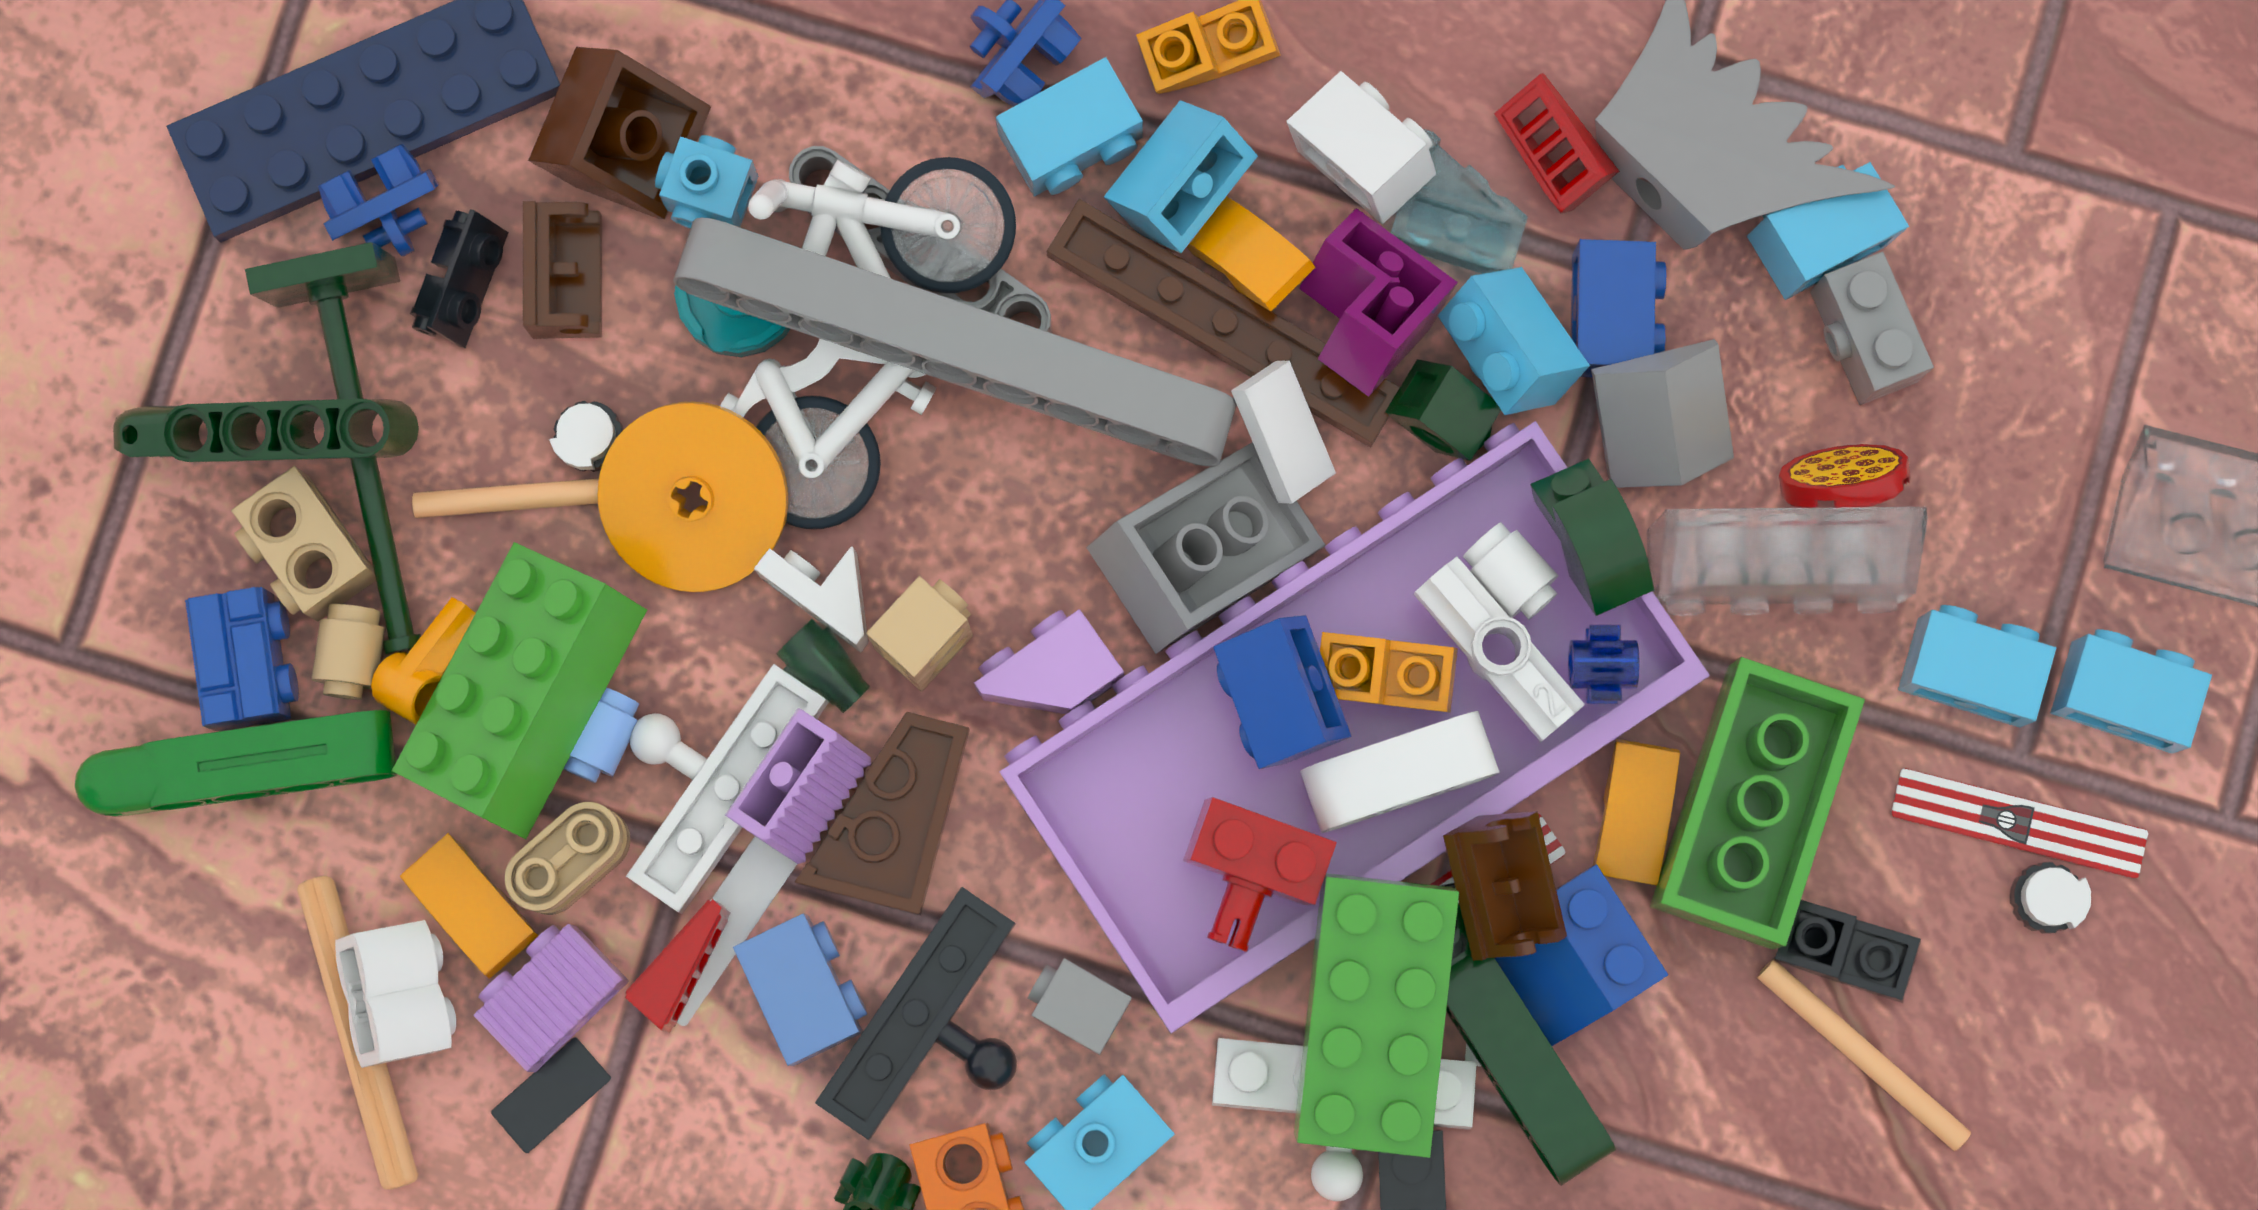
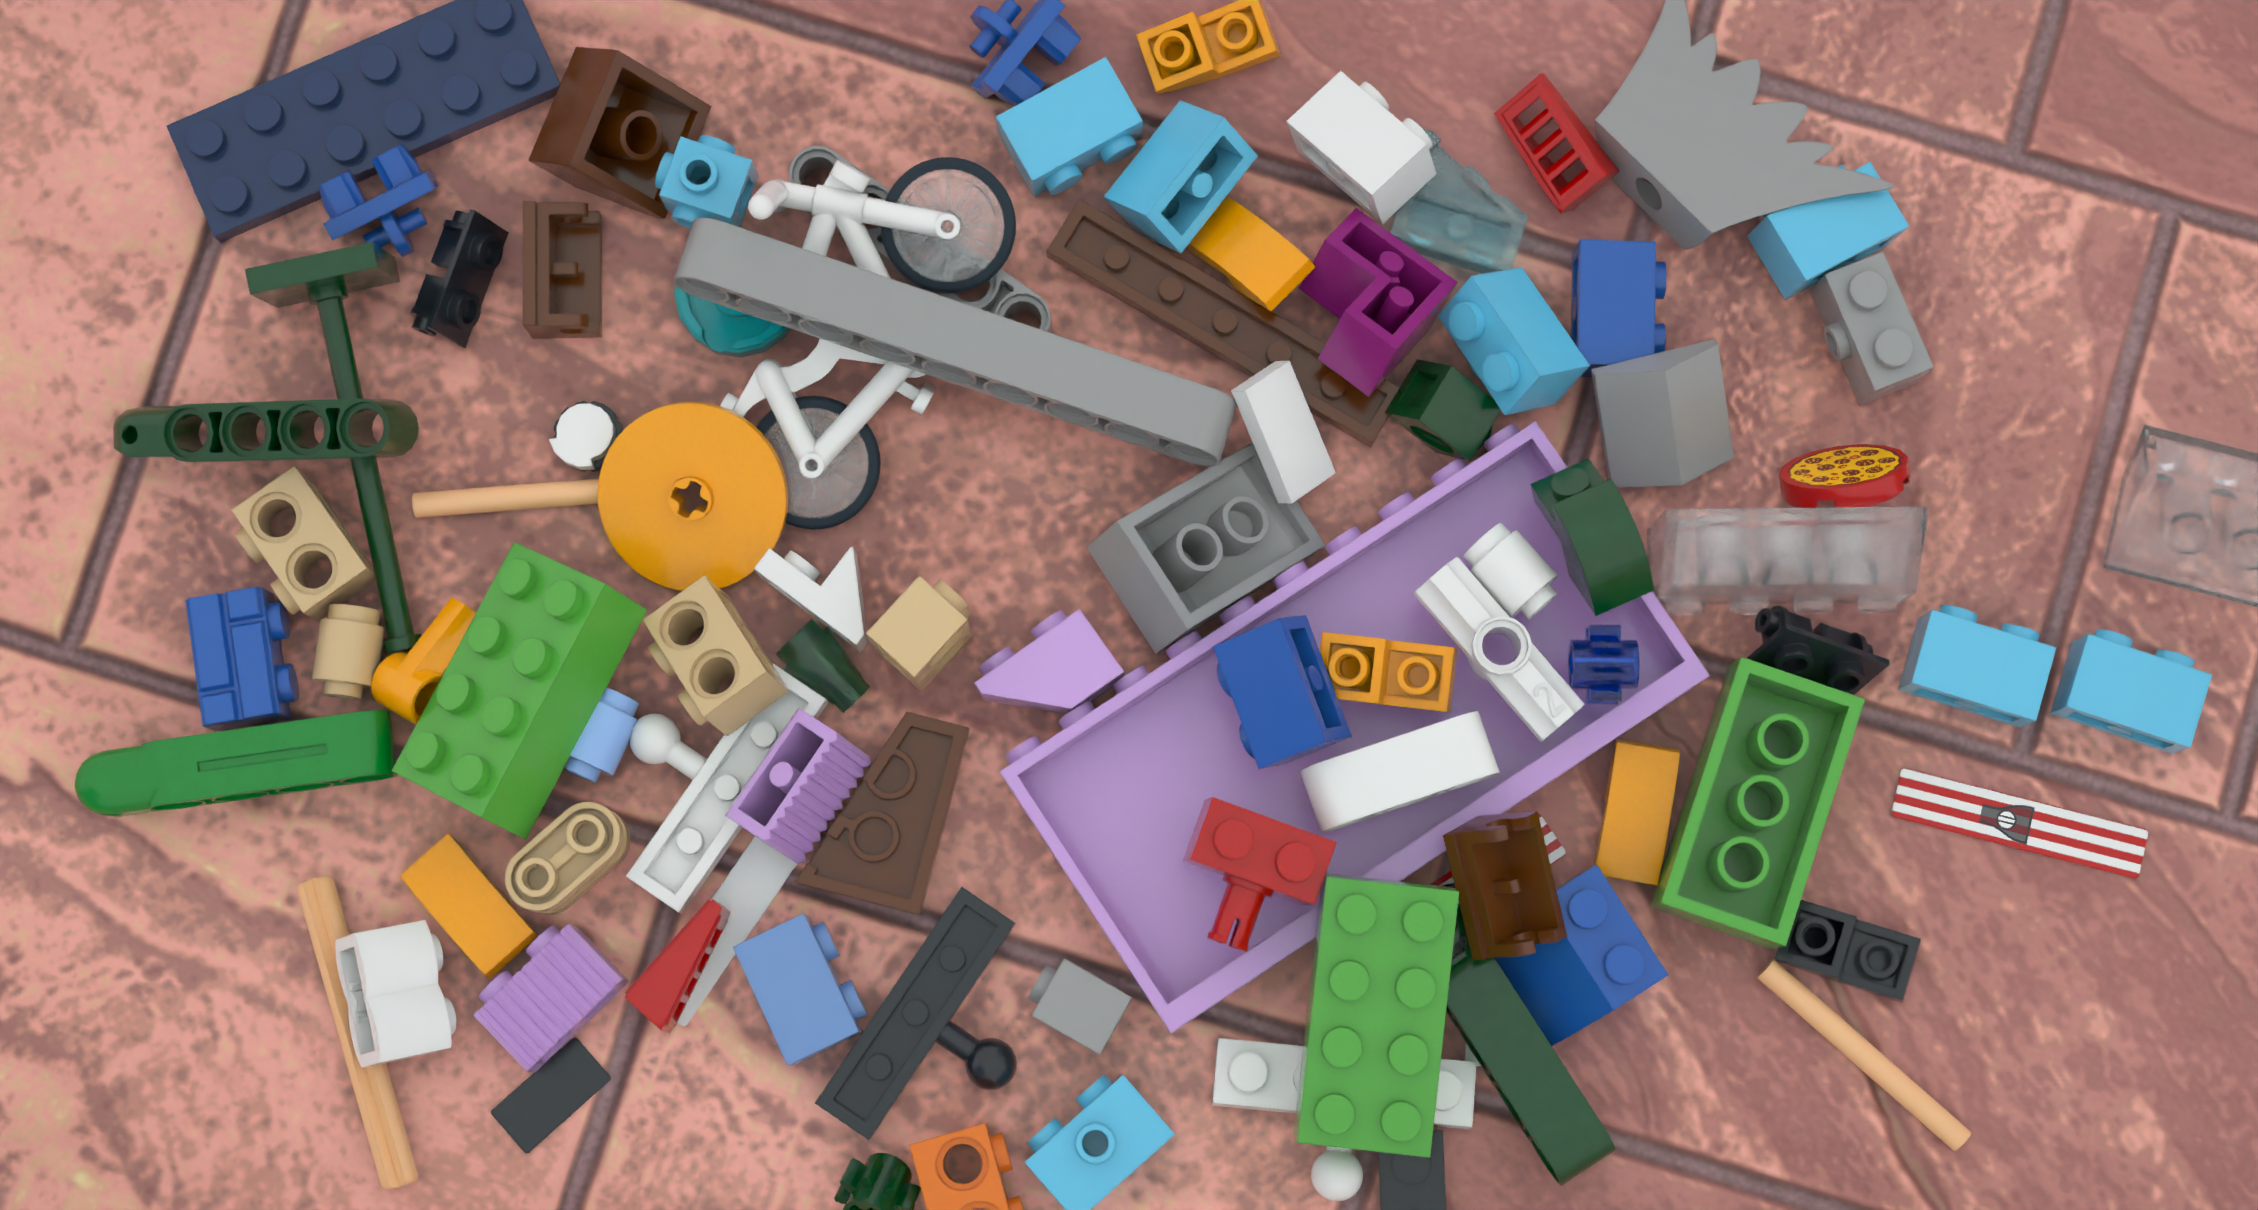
white piece [2010,862,2091,934] -> none
none -> tan brick [643,575,789,736]
none -> black hinge [1747,606,1890,695]

